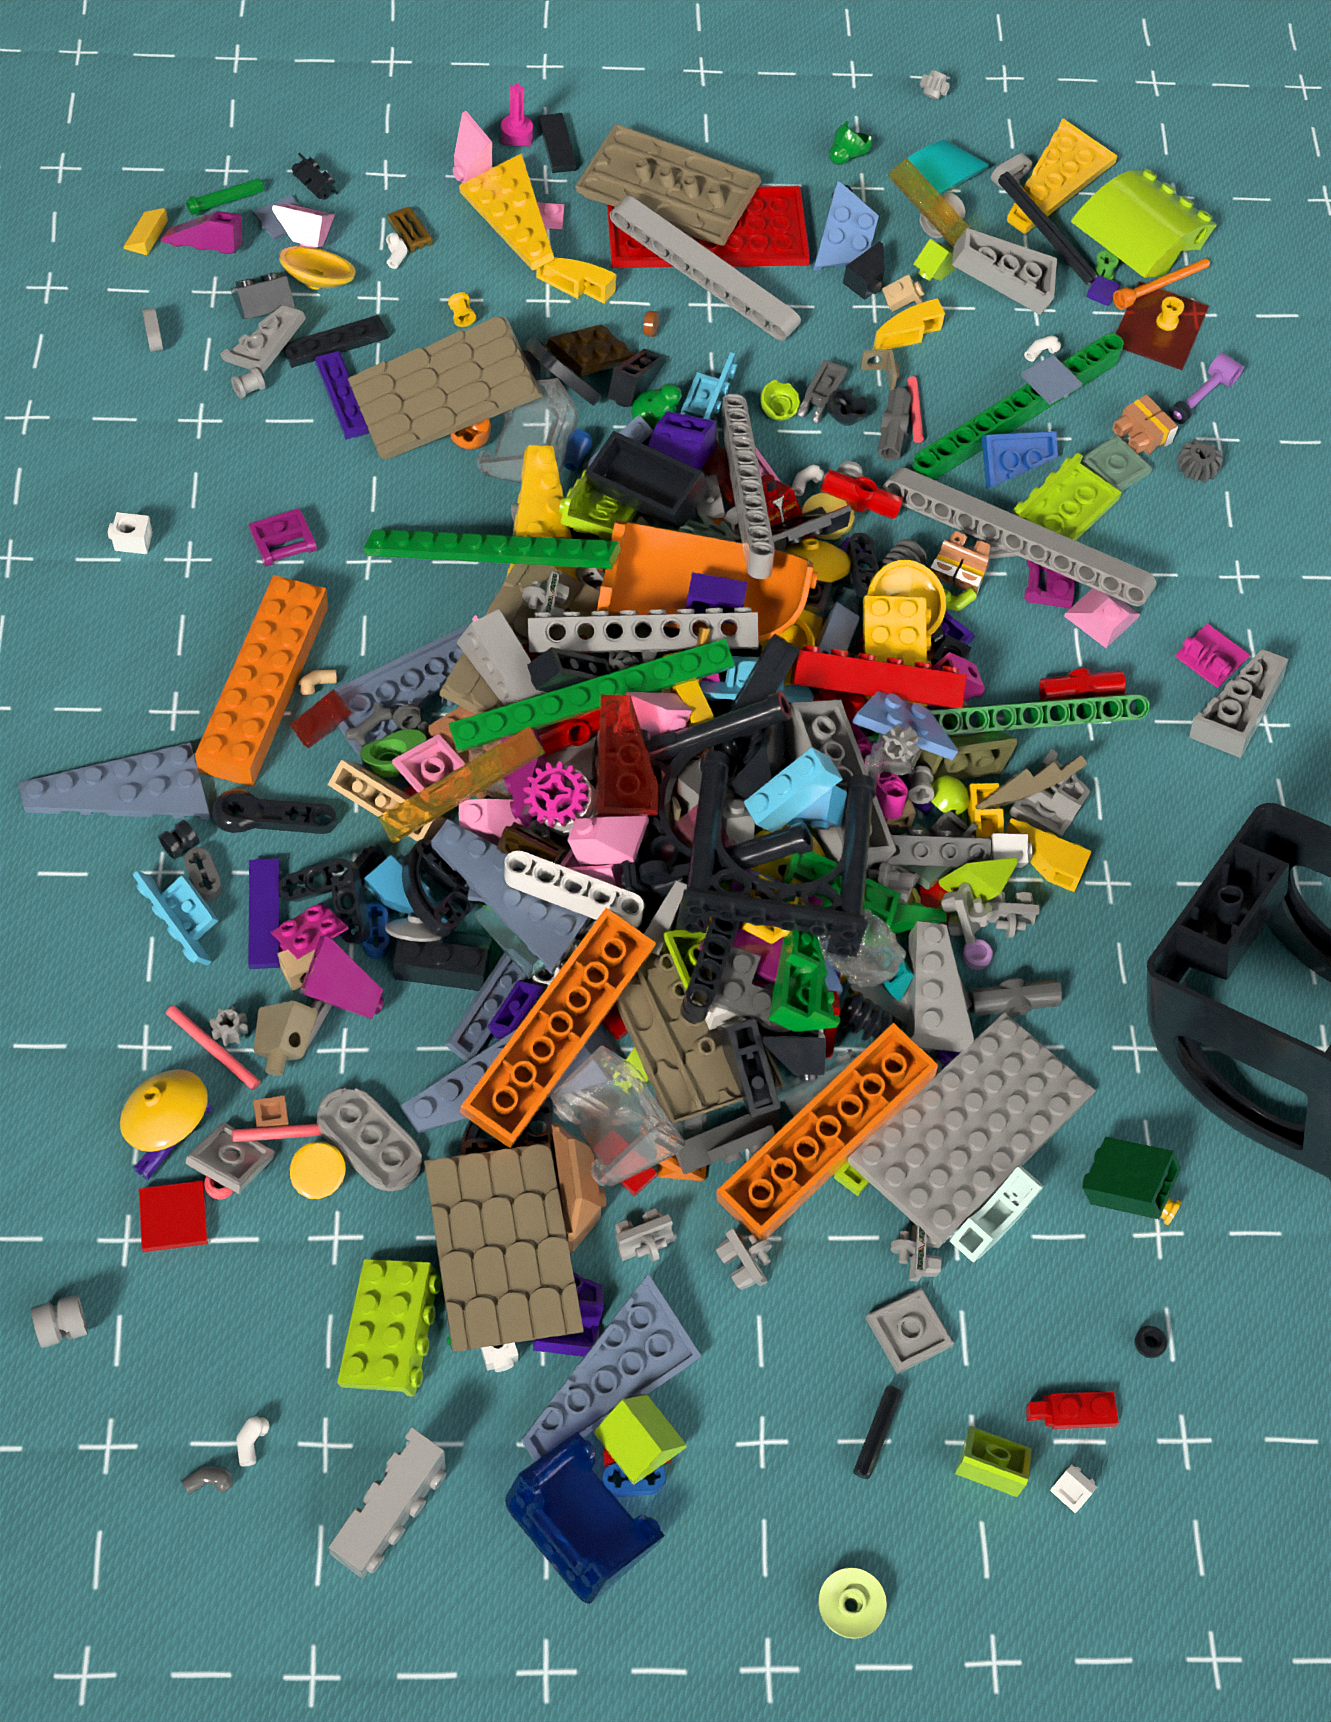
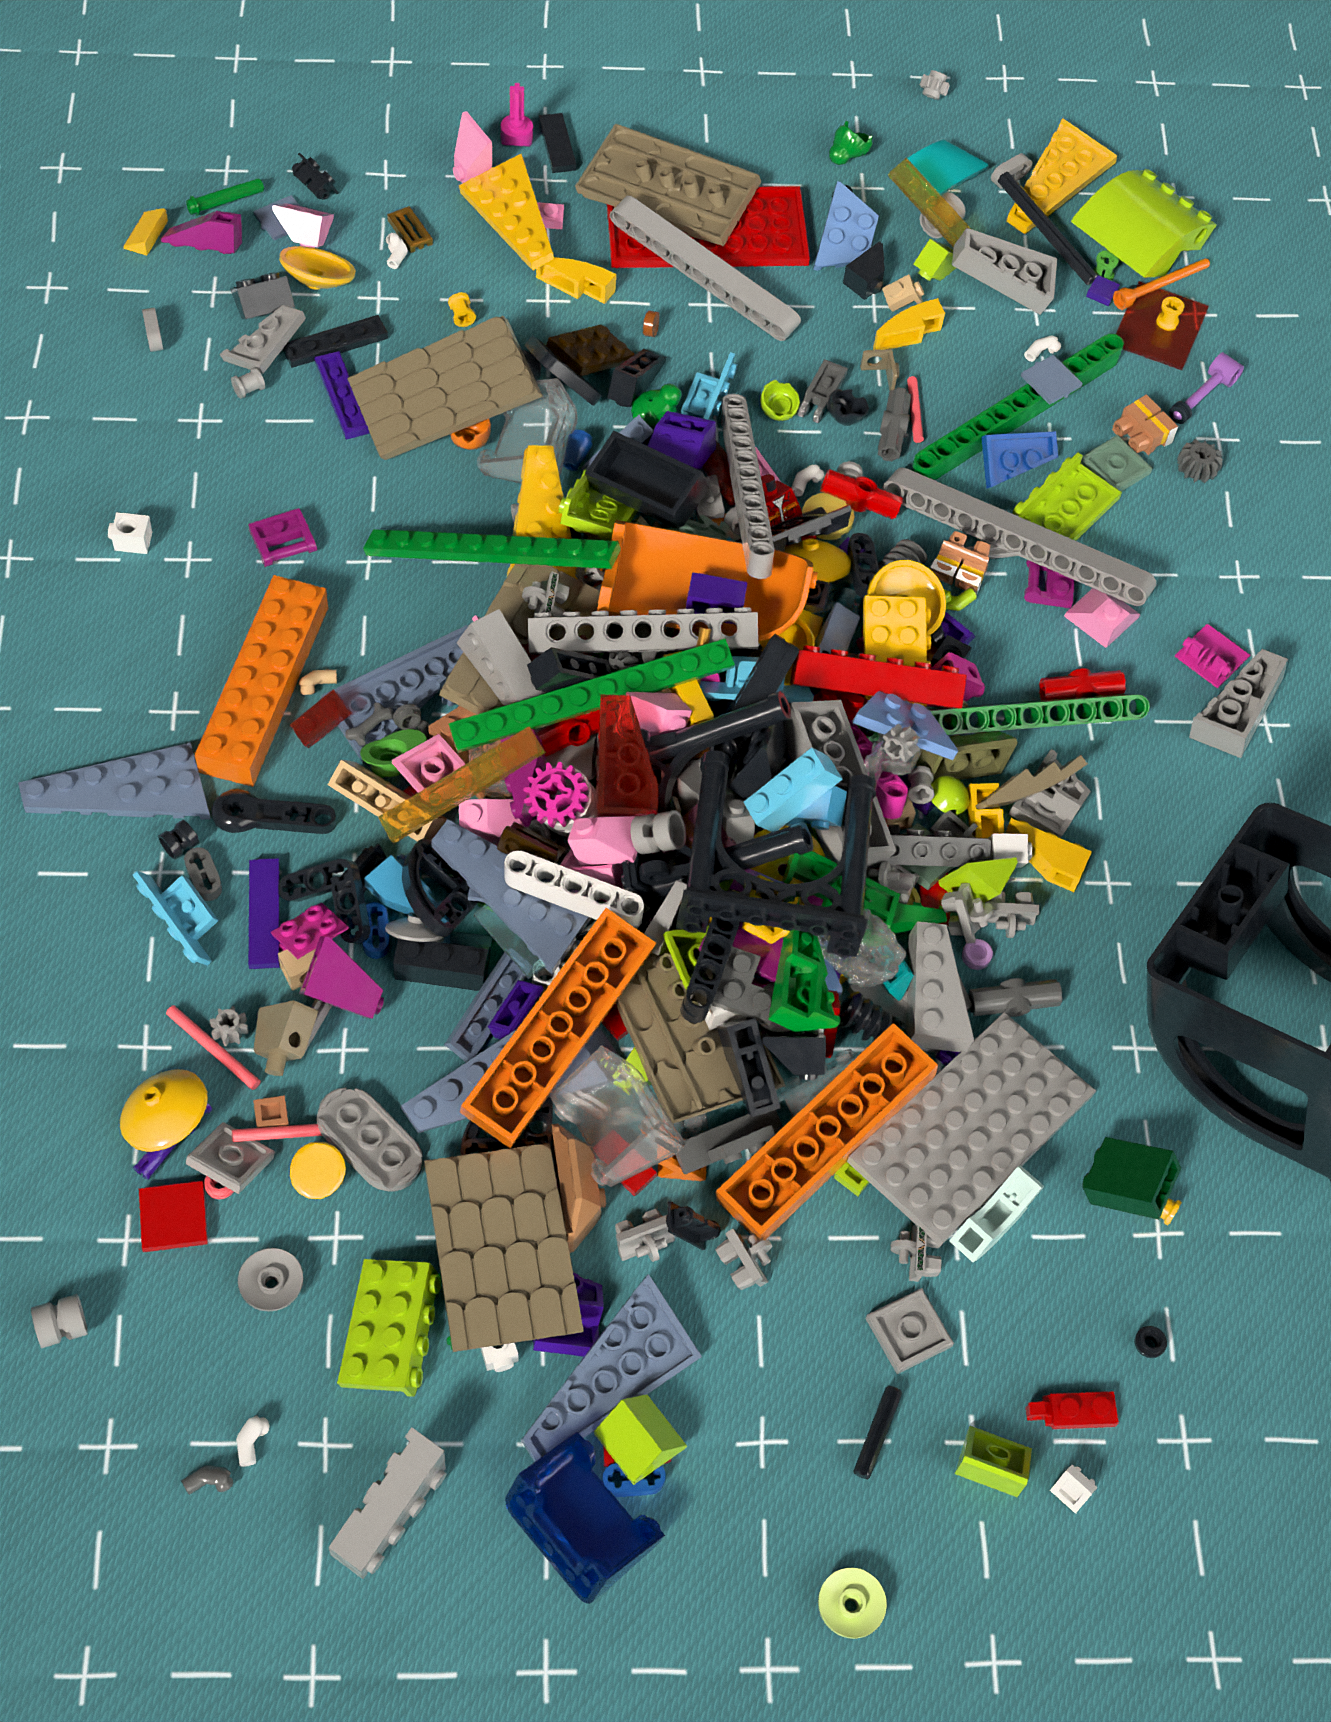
none -> light grey dish [238,1248,303,1311]
none -> light grey wheel [630,810,686,854]
none -> black hinge [666,1201,721,1250]

